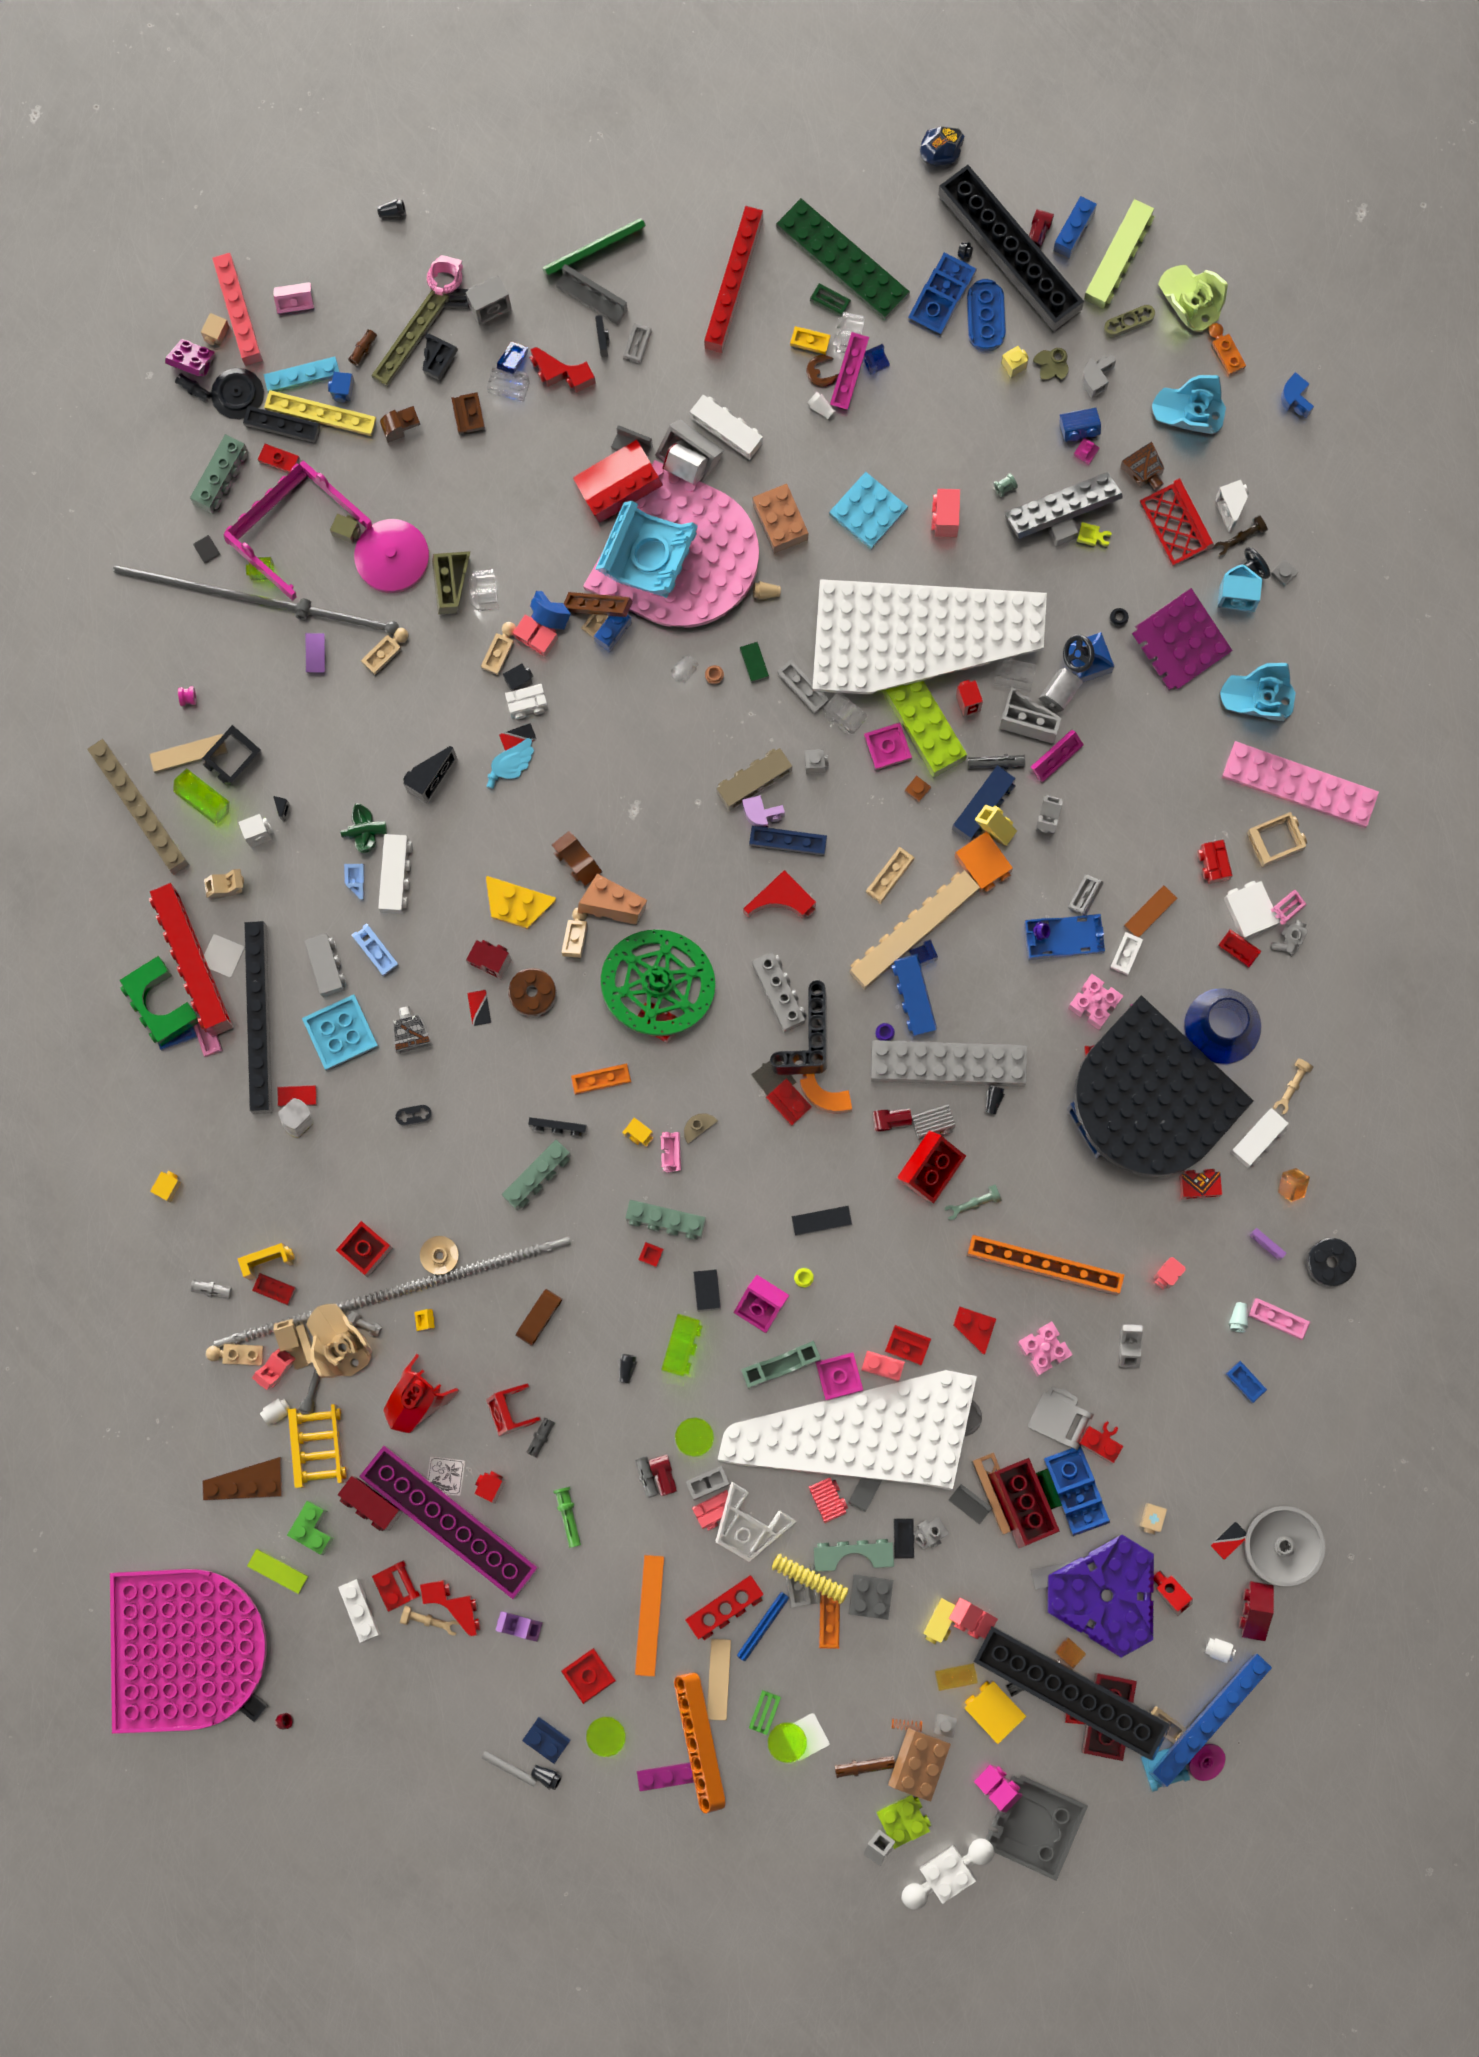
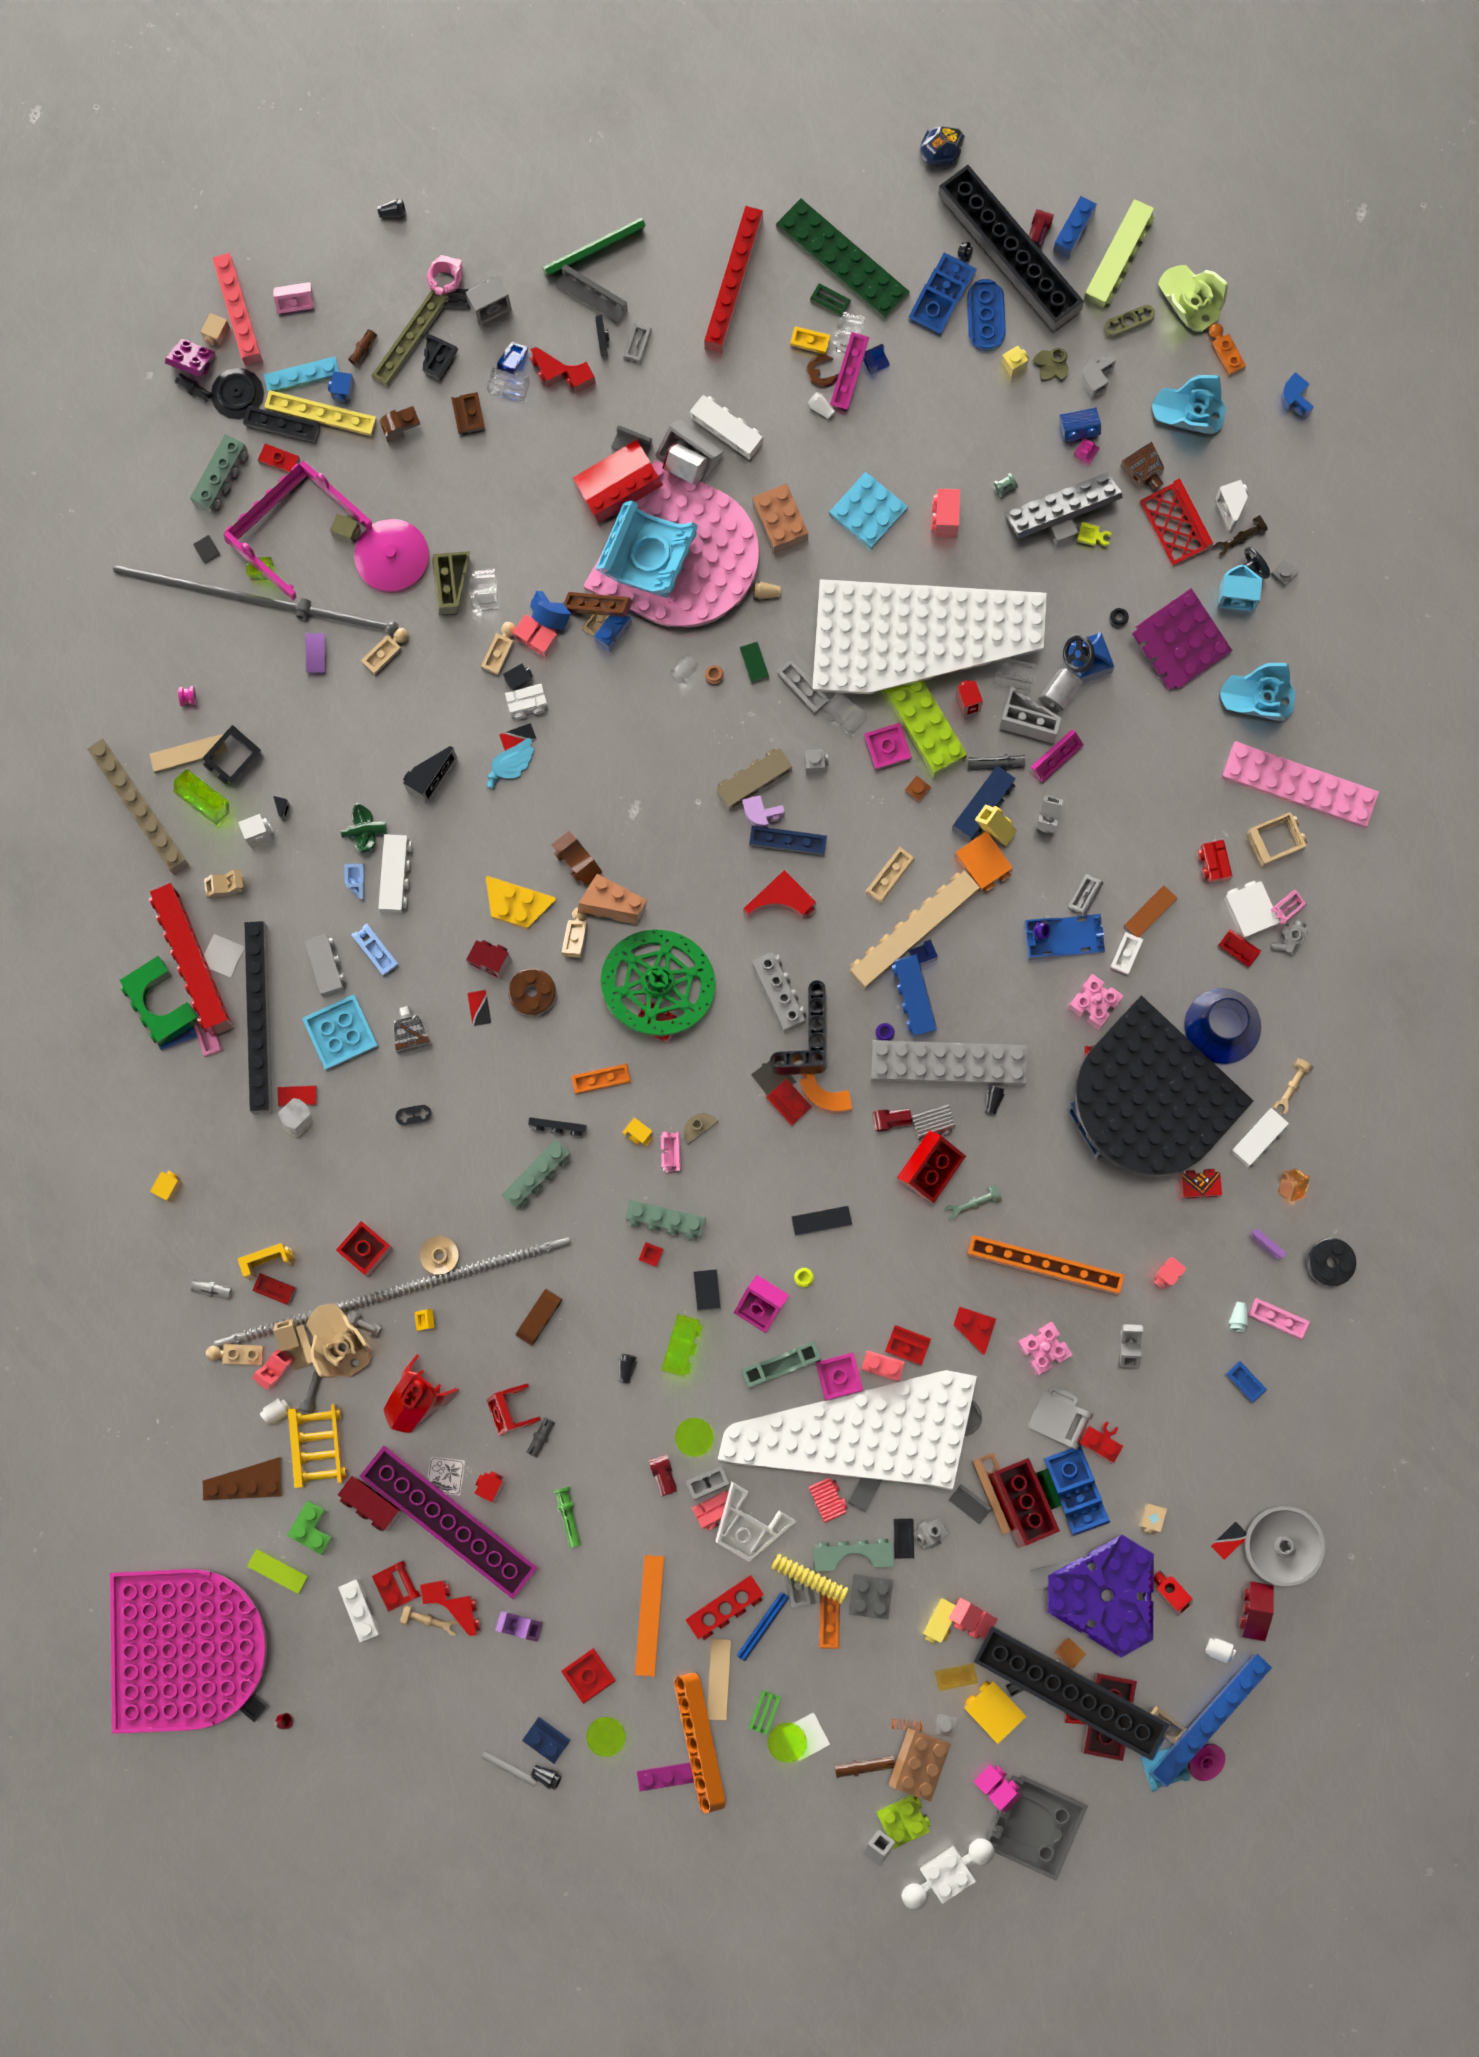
dark grey pin [635,1456,659,1498] -> none

